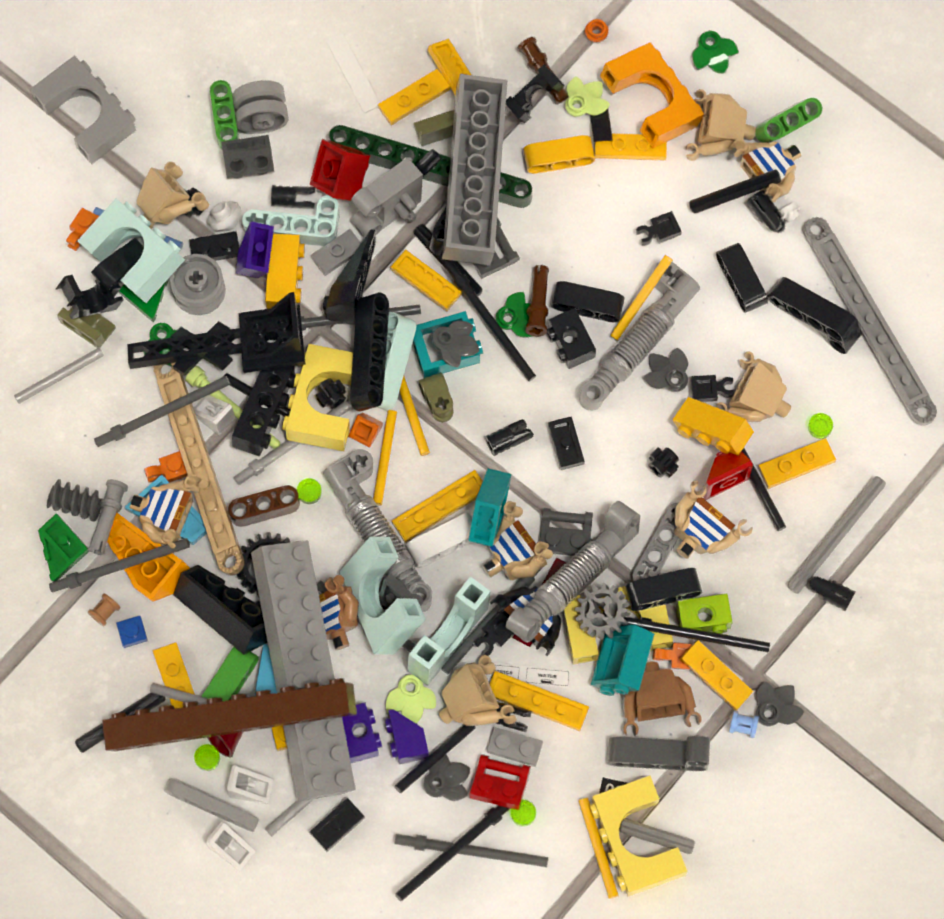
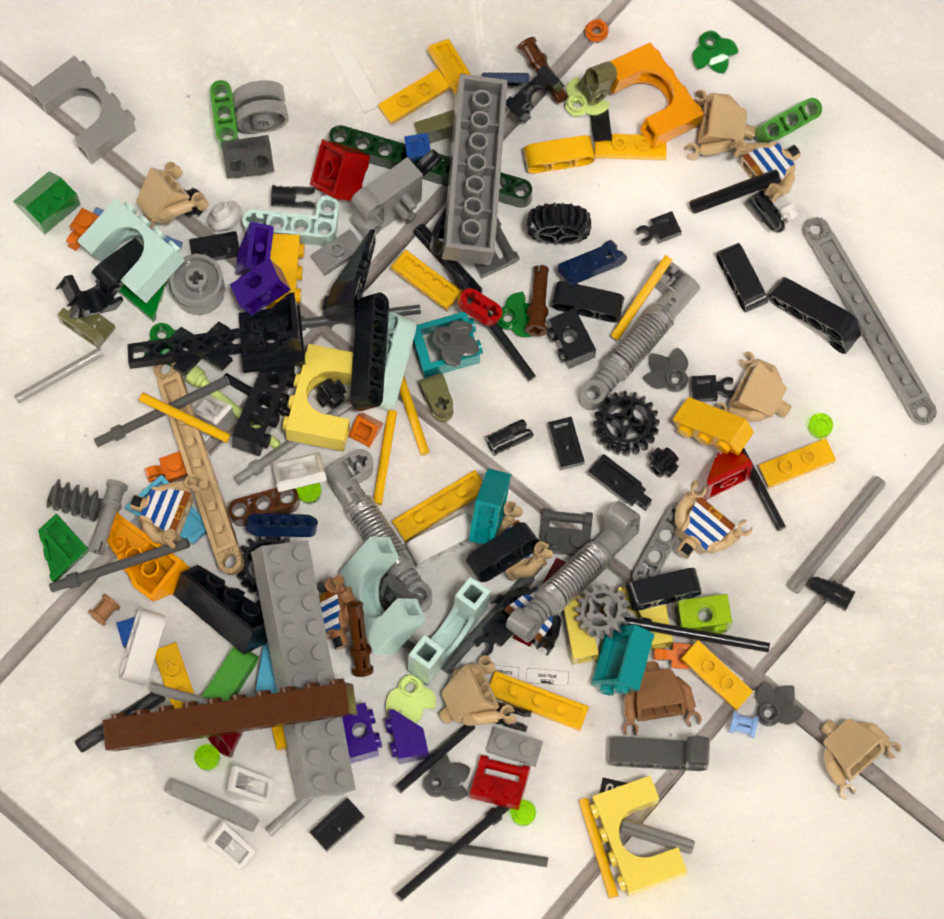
none -> green slope [13,171,81,235]
none -> white beam [119,608,165,686]
none -> yellow bar [139,392,231,443]
none -> dark purple brick [230,258,291,316]
none -> dark blue beam [246,513,318,537]
none -> white plate [272,452,327,492]
none -> reddish brown pin [347,600,374,677]
none -> blue plate [404,133,431,162]
none -> red beam [457,288,502,326]
none -> black beam [466,522,540,583]
none -> dark blue tile [482,72,529,83]
none -> black gear [527,202,592,245]
none -> dark blue plate [557,240,627,286]
none -> olive piece [577,61,617,106]
none -> black hinge [588,454,652,511]
none -> black gear [593,390,660,457]
none -> tan torso [822,719,901,800]

